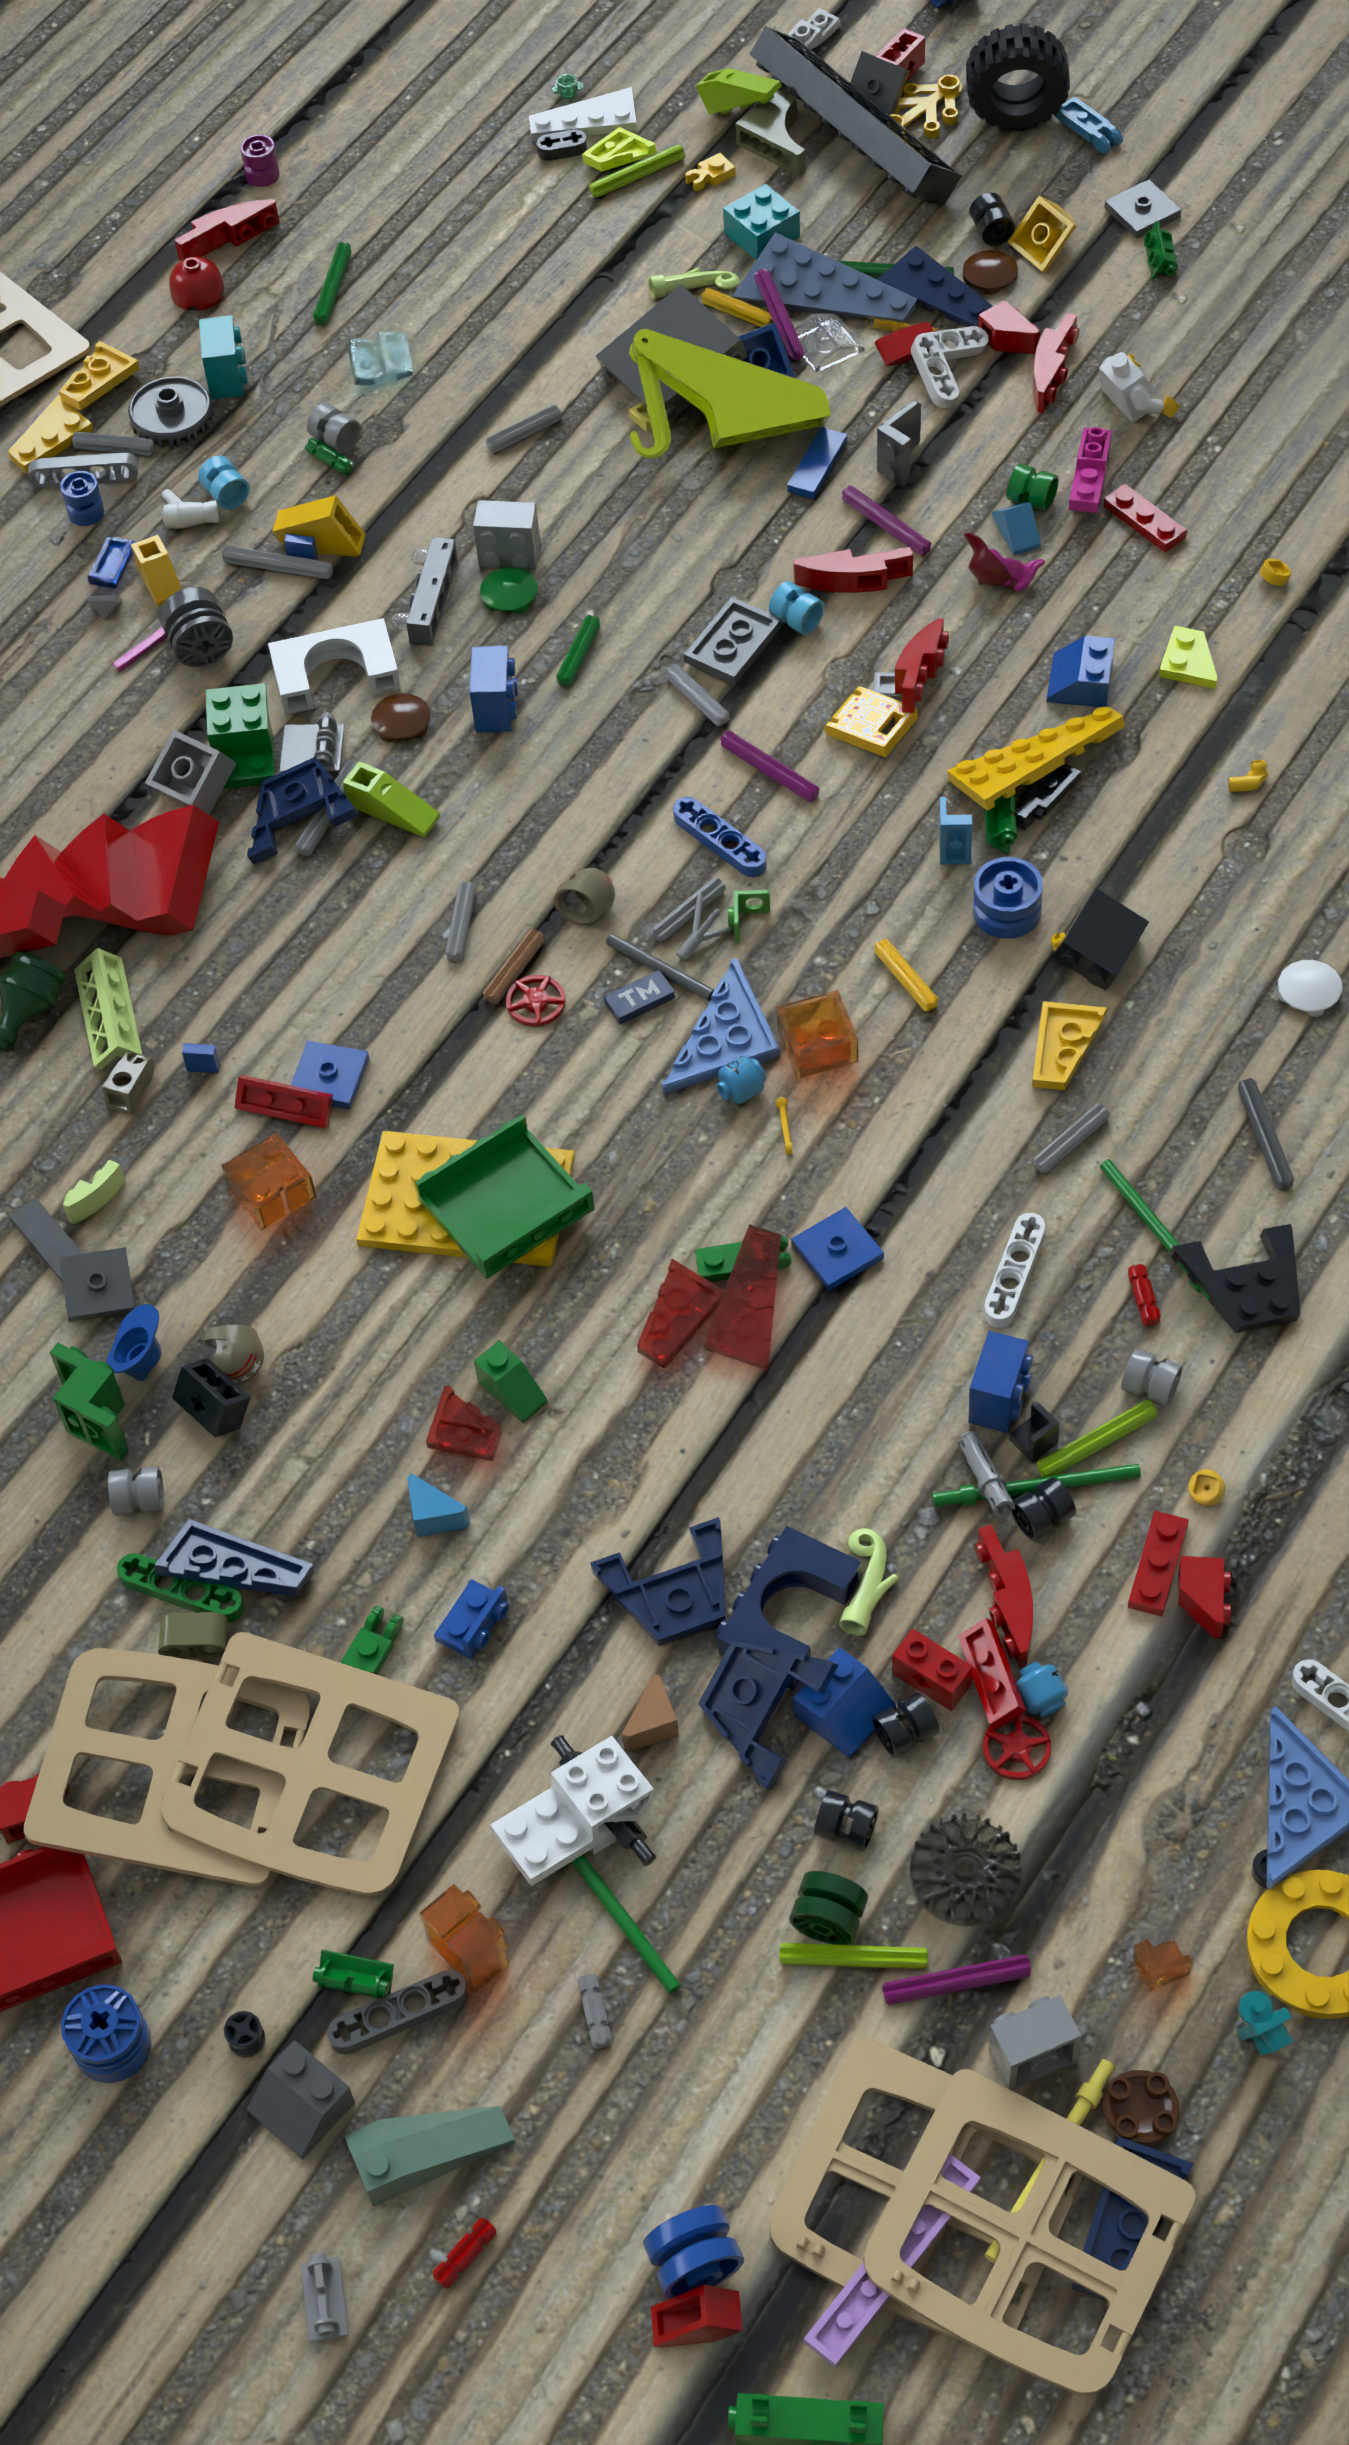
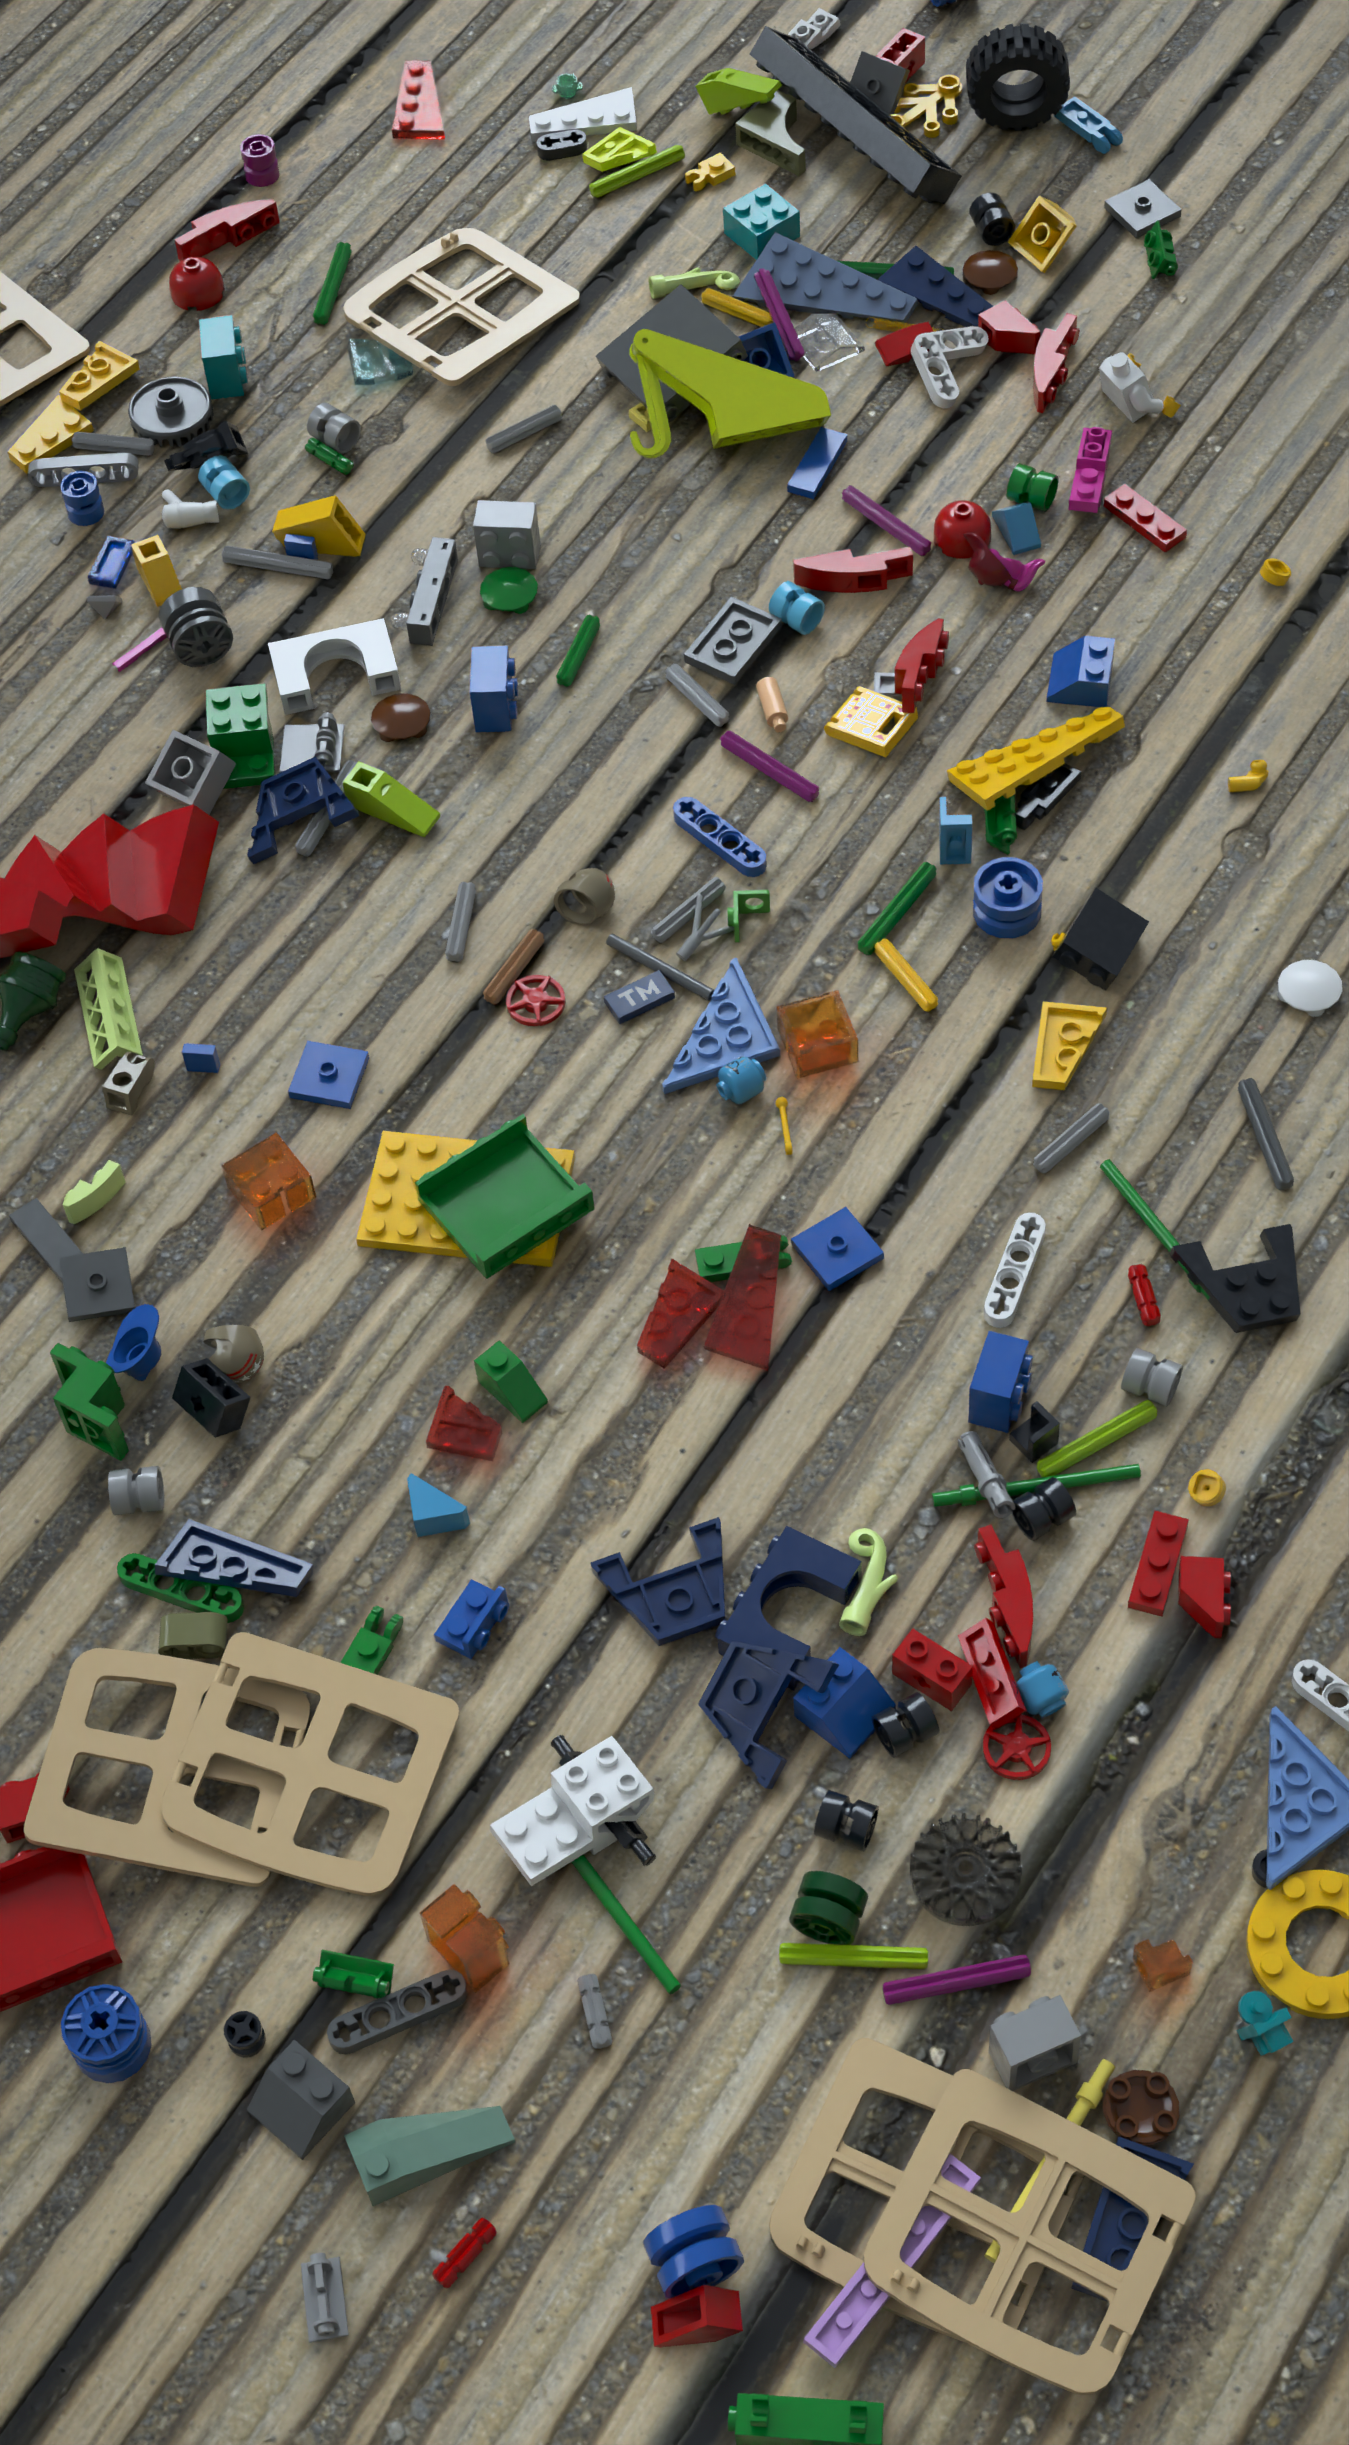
red plate [234,1075,333,1128] -> none
medium nougat slope [622,1674,679,1752] -> none
dark grey bracket [877,400,921,487] -> none
neon yellow wing [1159,626,1218,689] -> none
none -> black piece [164,421,248,471]
none -> window [343,228,580,386]
none -> clear red wing [392,59,445,139]
none -> light nougat cylinder [756,677,788,732]
none -> green axle [858,862,937,955]
none -> red cylinder [933,500,991,559]

